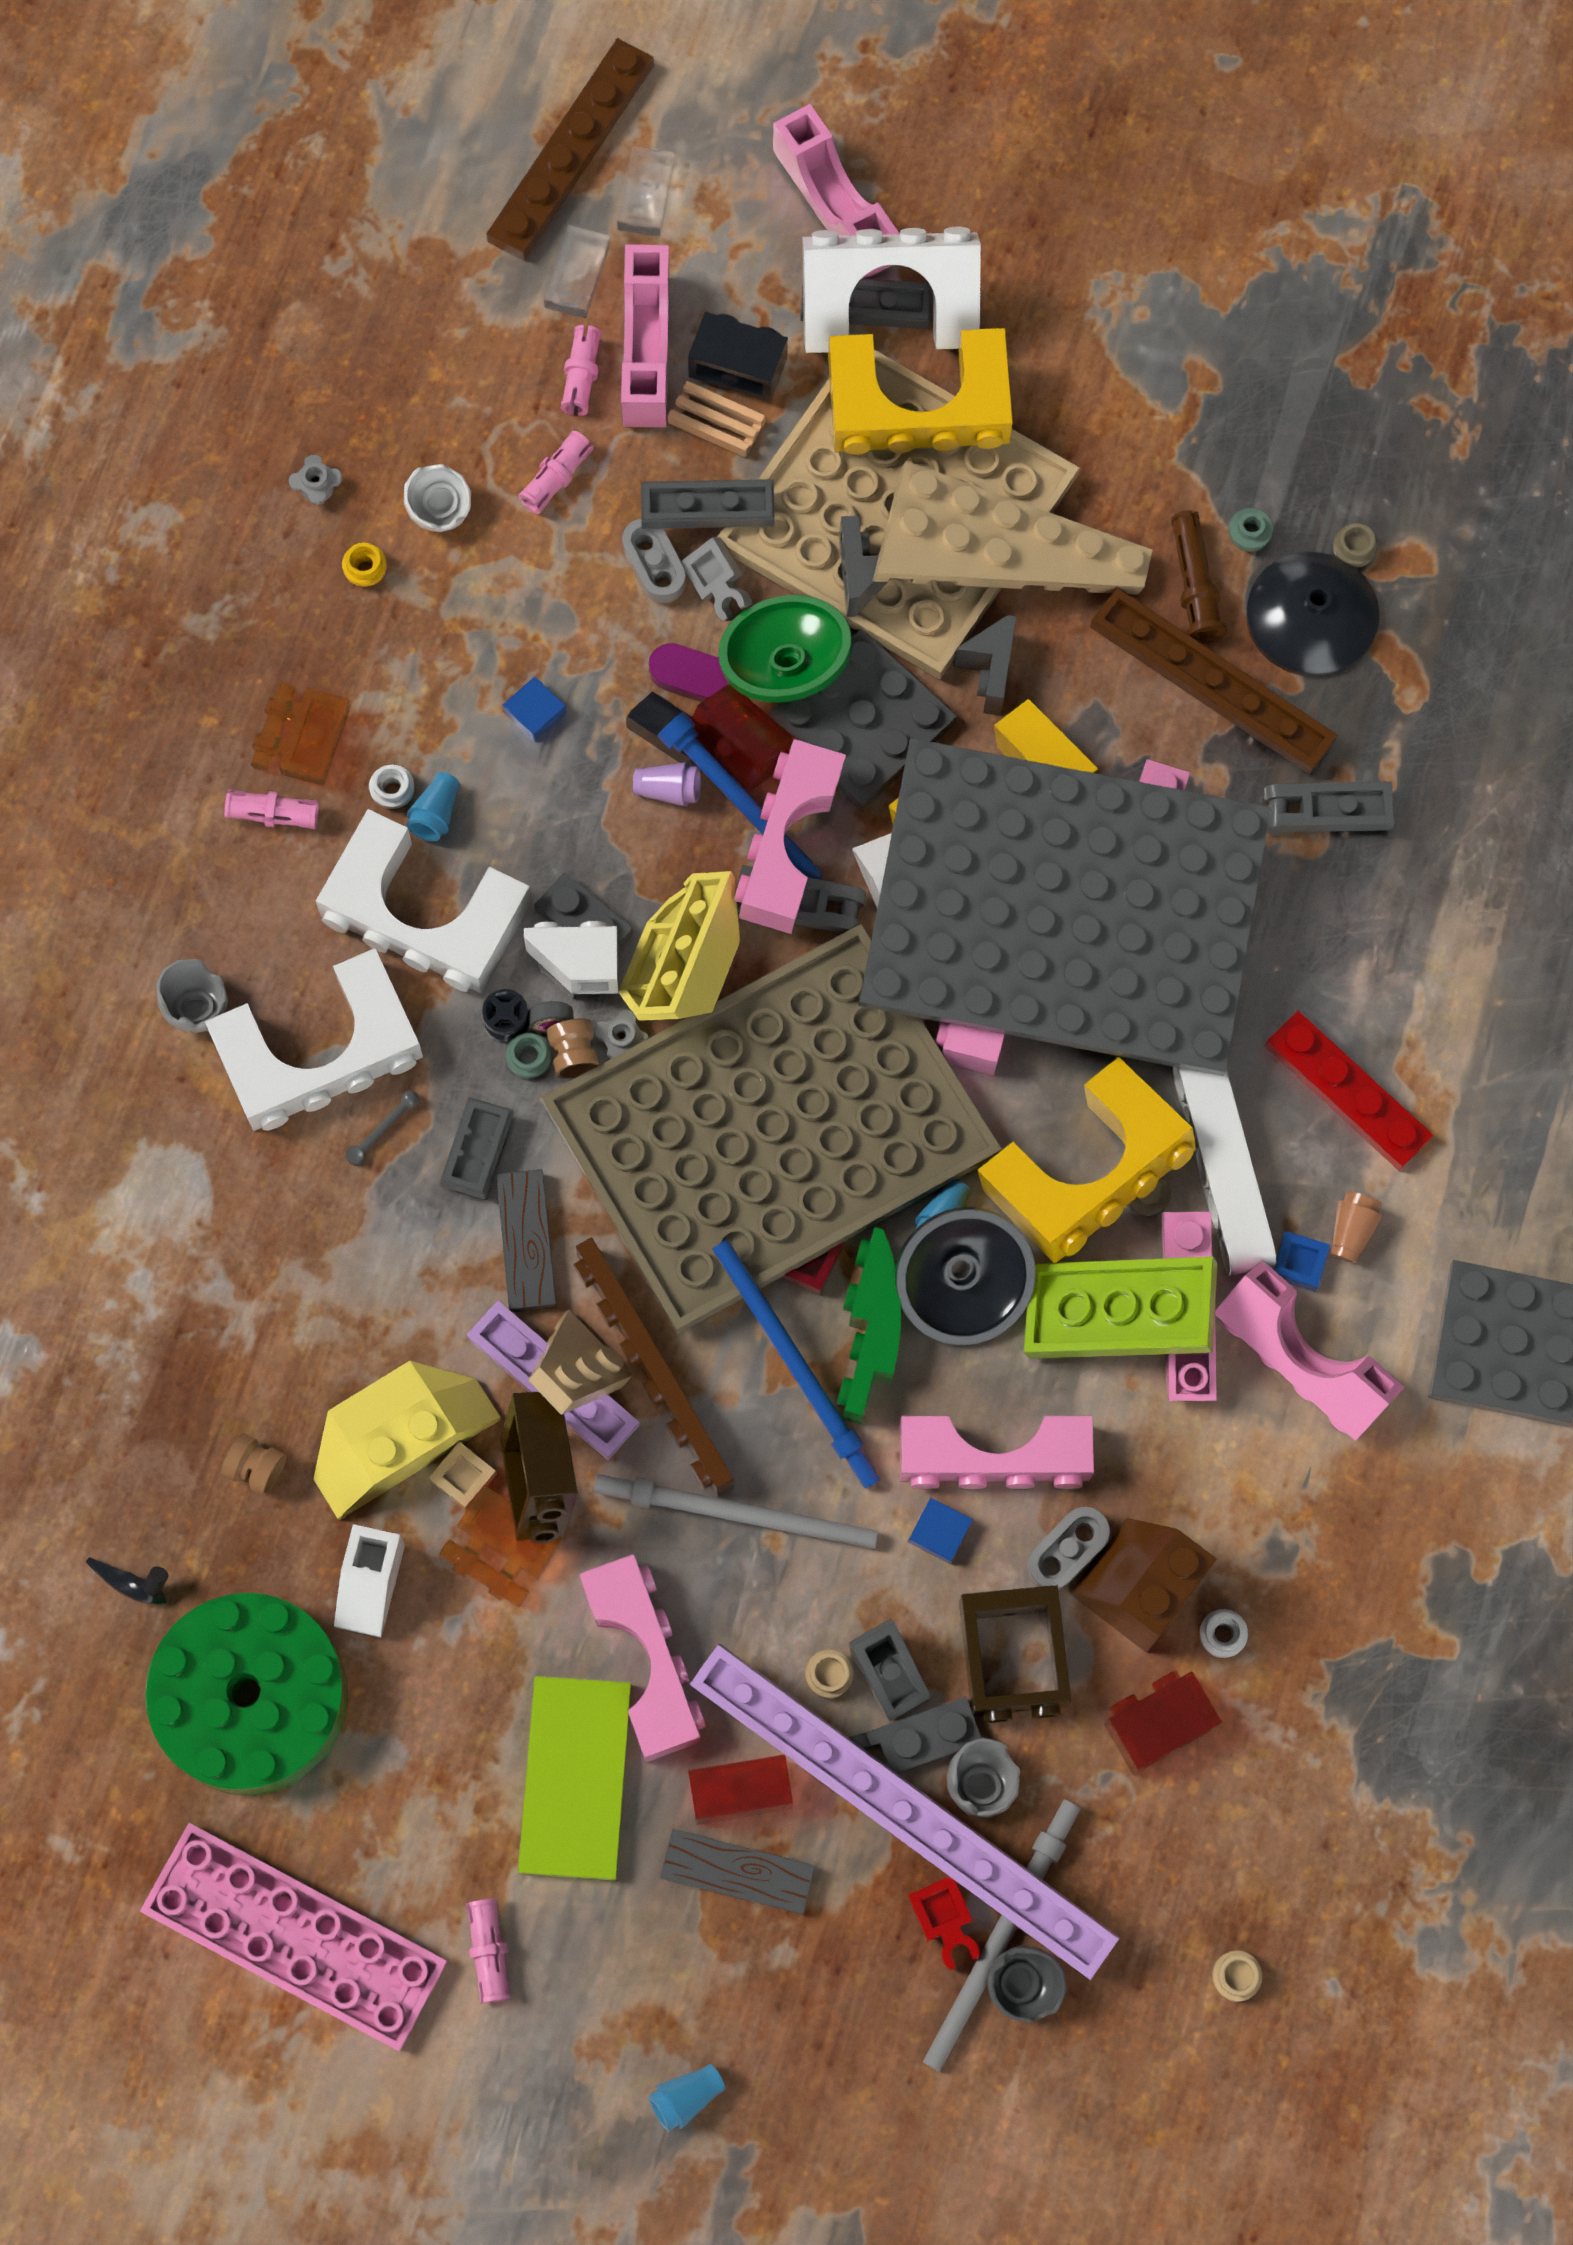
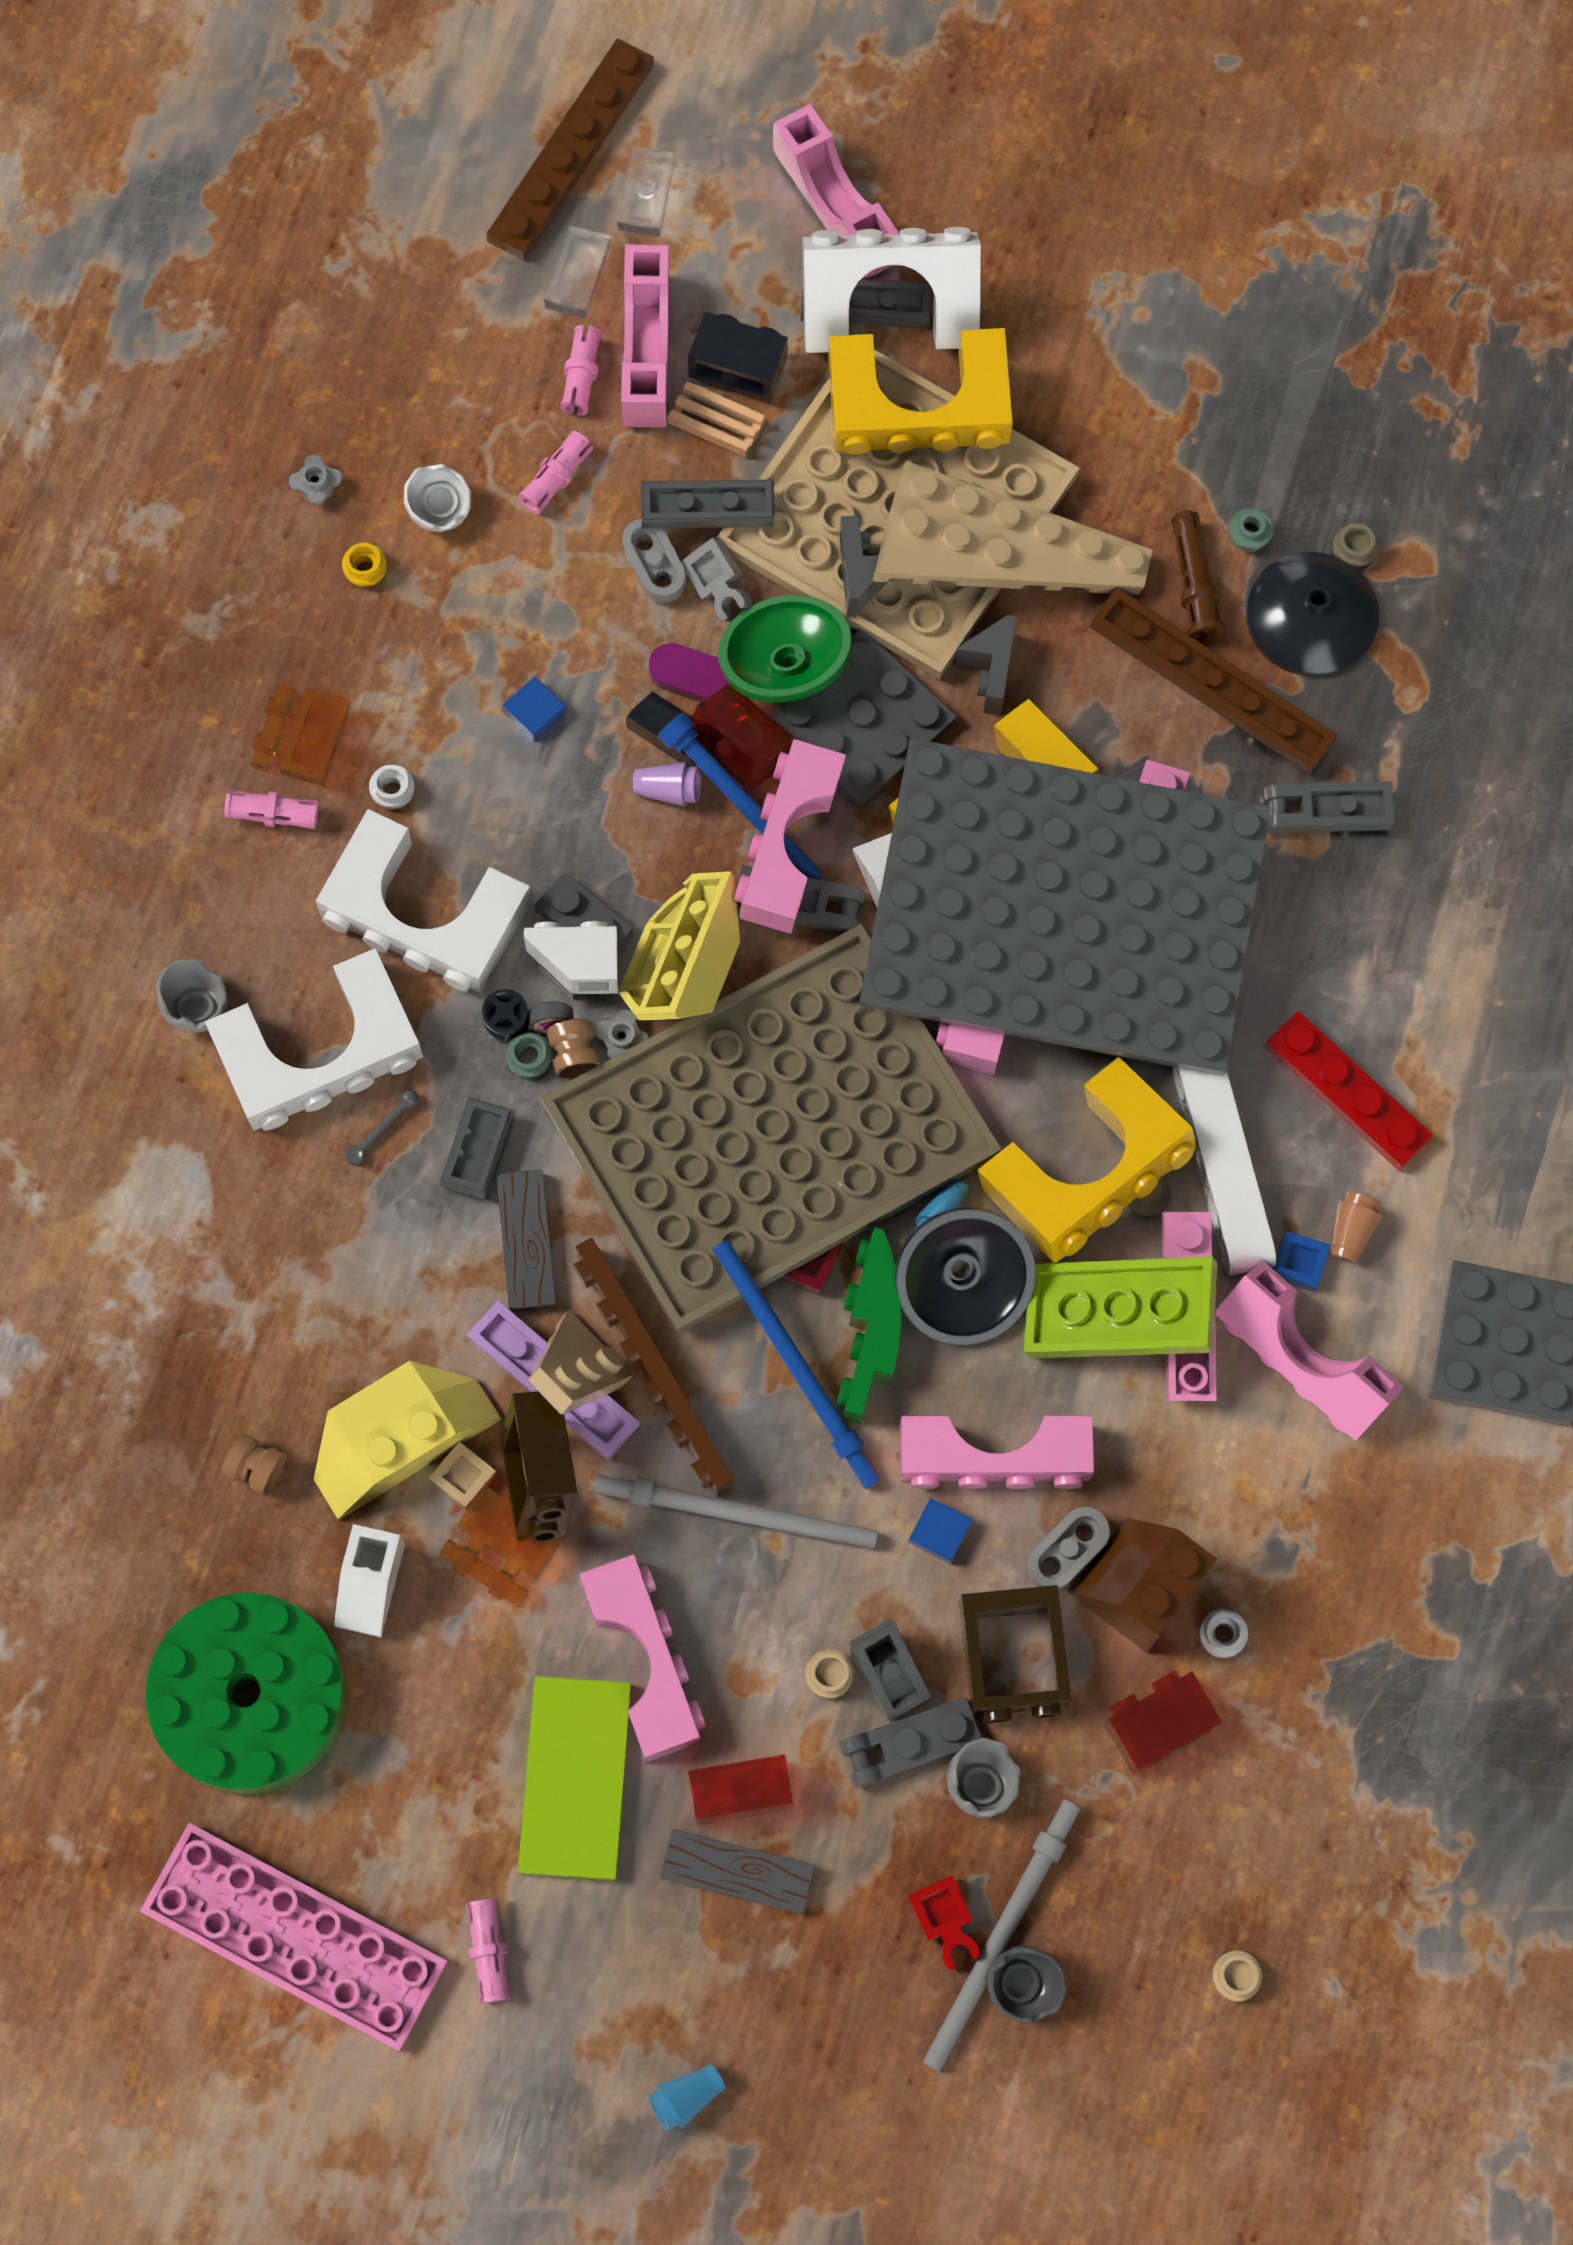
black bar [86,1557,169,1604] -> none
dark azure cone [406,772,460,842] -> none
lavender plate [690,1644,1119,1980] -> none

